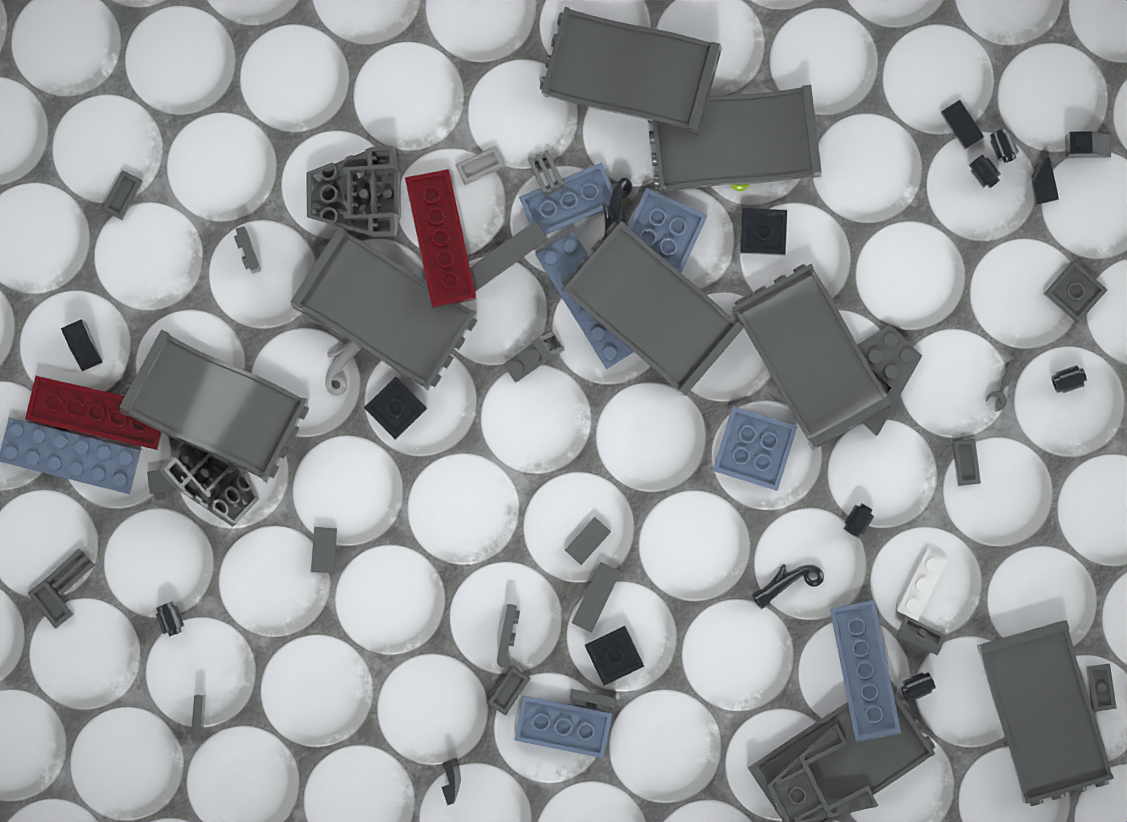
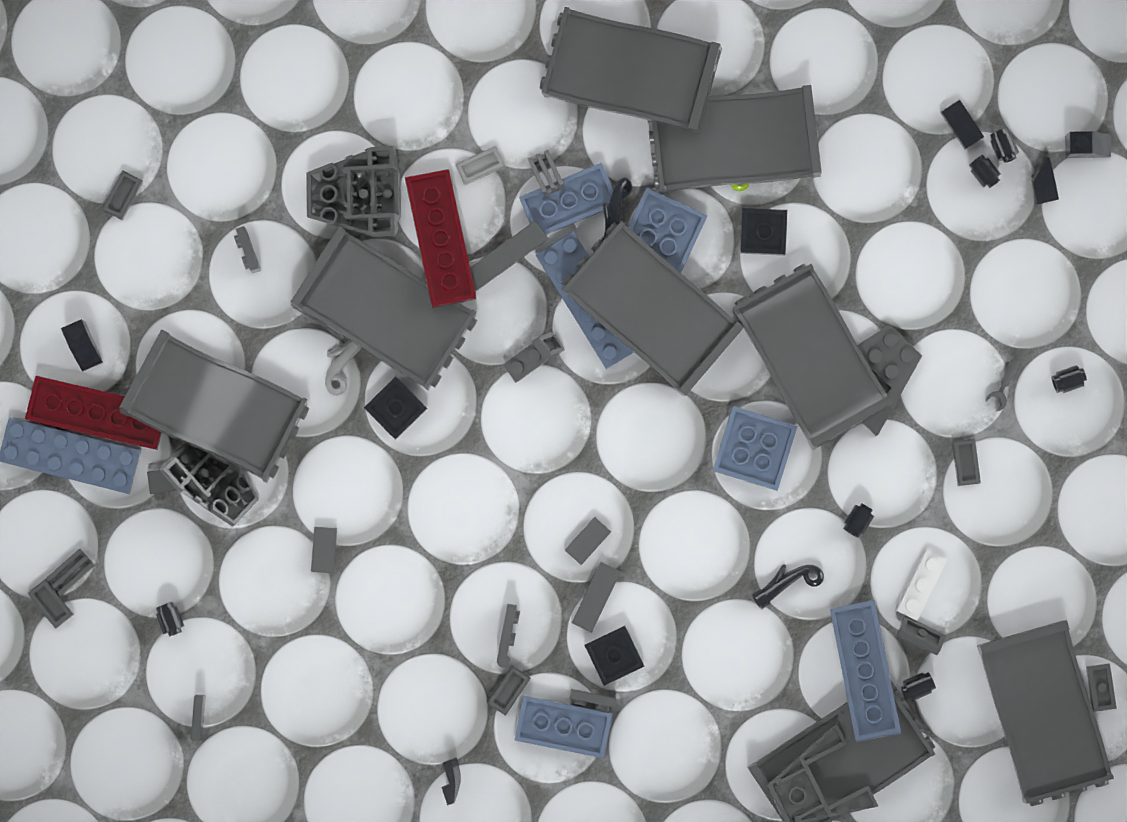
dark grey tile [1044,260,1108,323] -> none

